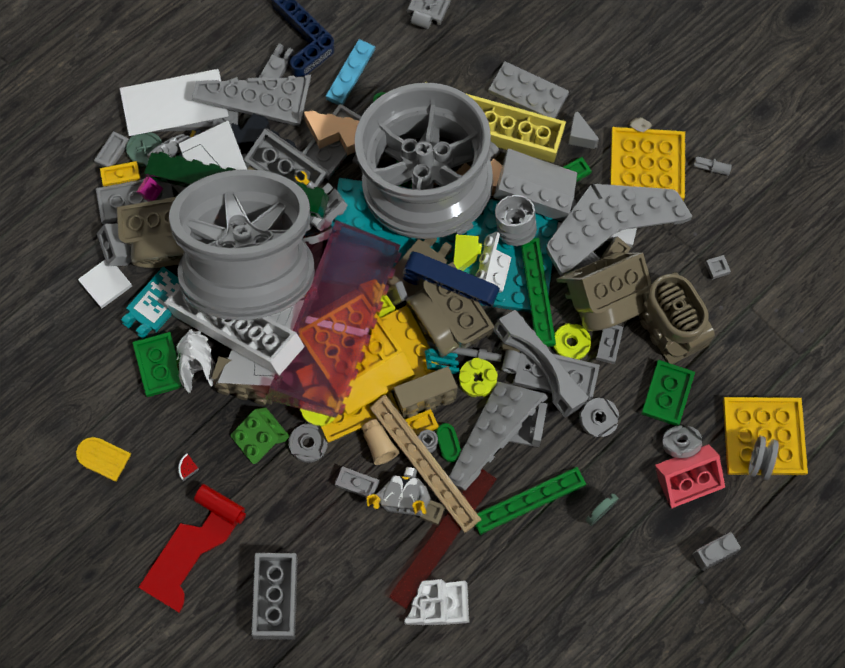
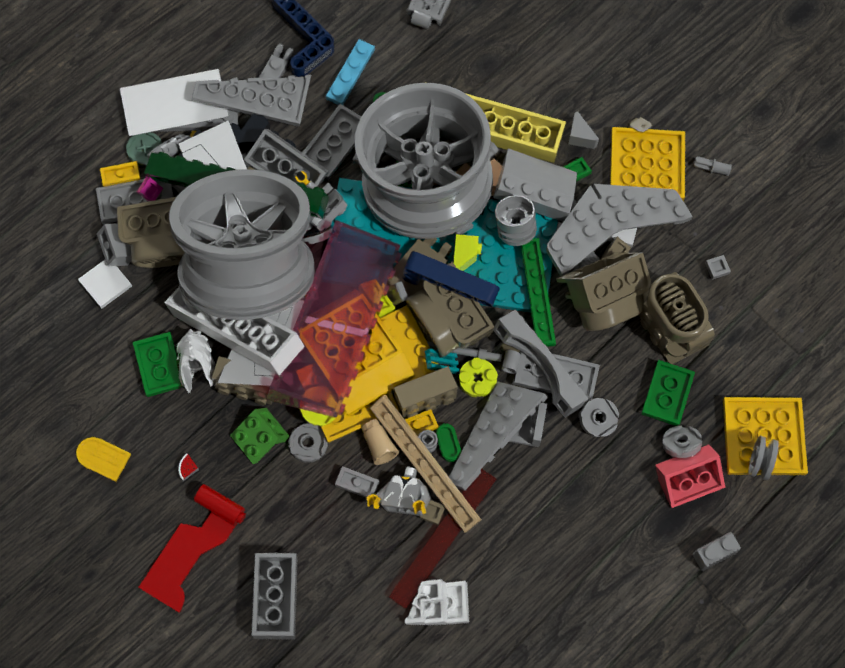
light grey tile [94,131,129,167] -> none
teal tile [121,267,179,339] -> none
light nougat slope [304,111,359,155] -> none
white bracket [475,232,511,293] -> none
green tile [475,467,586,535] -> none
light grey plate [488,62,569,118] -> none
neon yellow tile [553,324,591,360] -> none
sand green tile [585,493,619,526] -> none
light grey plate [596,325,623,364] -> none

